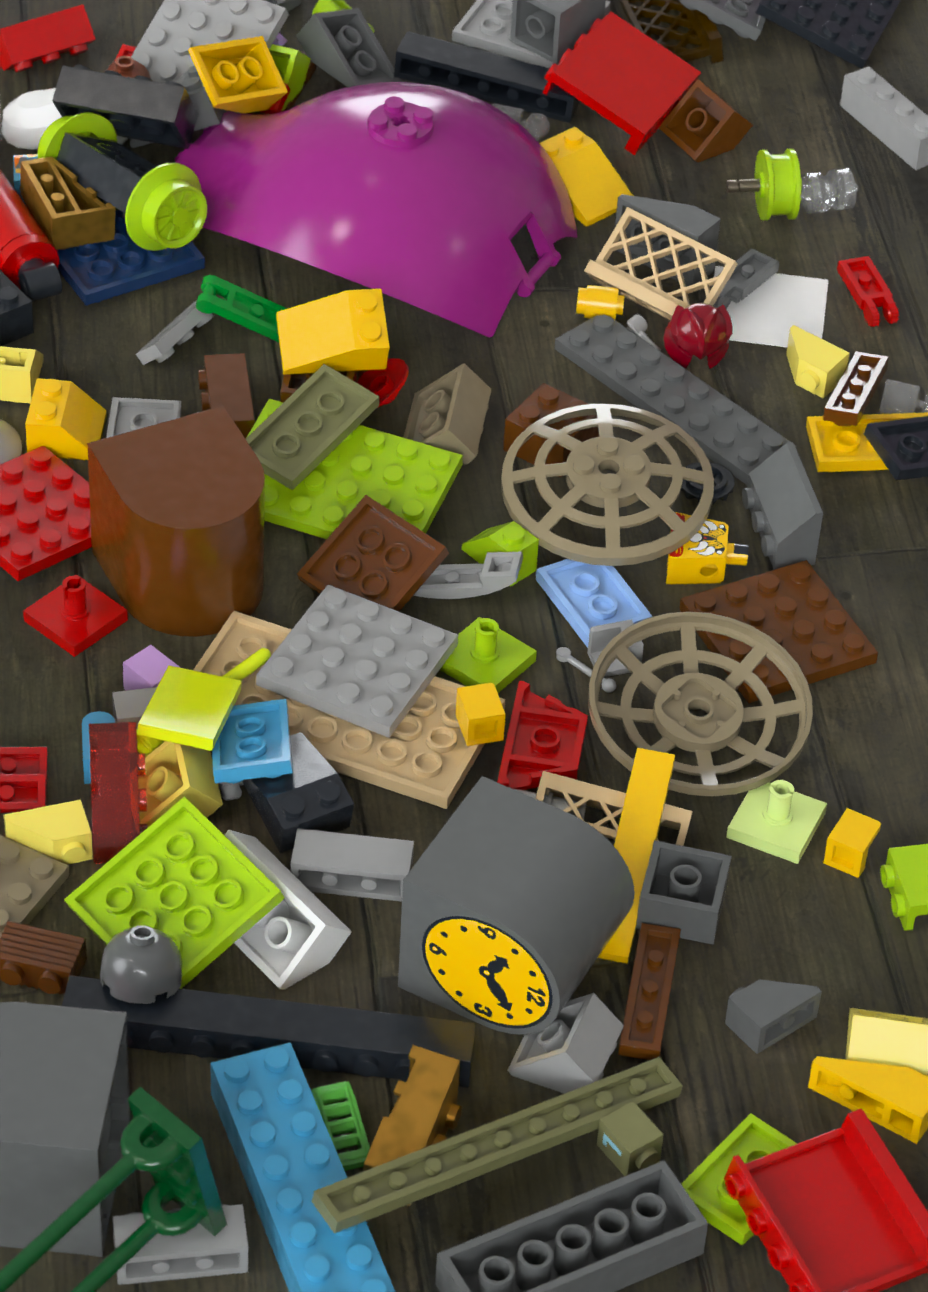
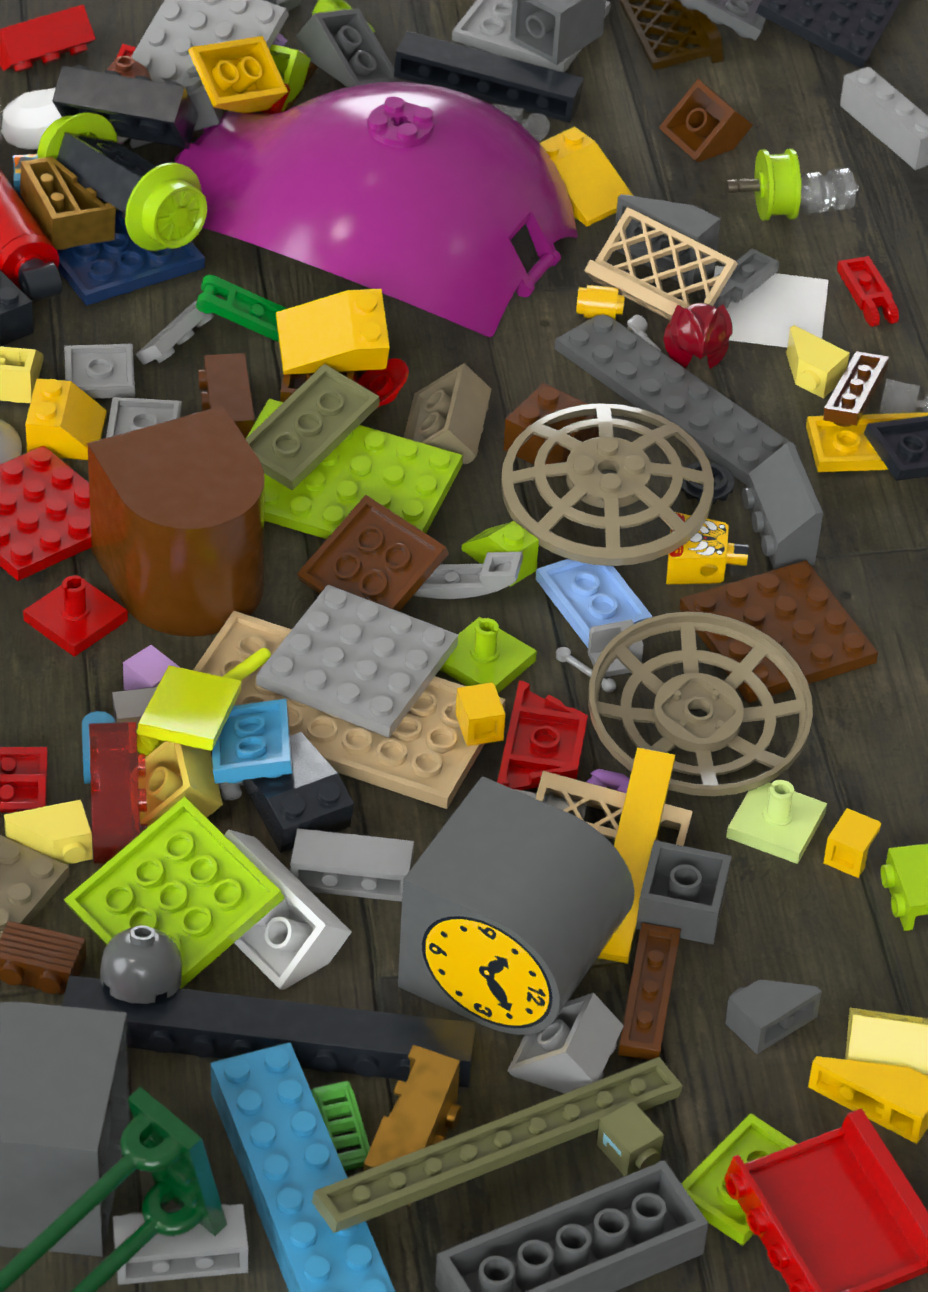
red panel [542,11,701,156] -> none
none -> light grey plate [64,344,135,398]
none -> medium lavender arm [587,769,630,793]

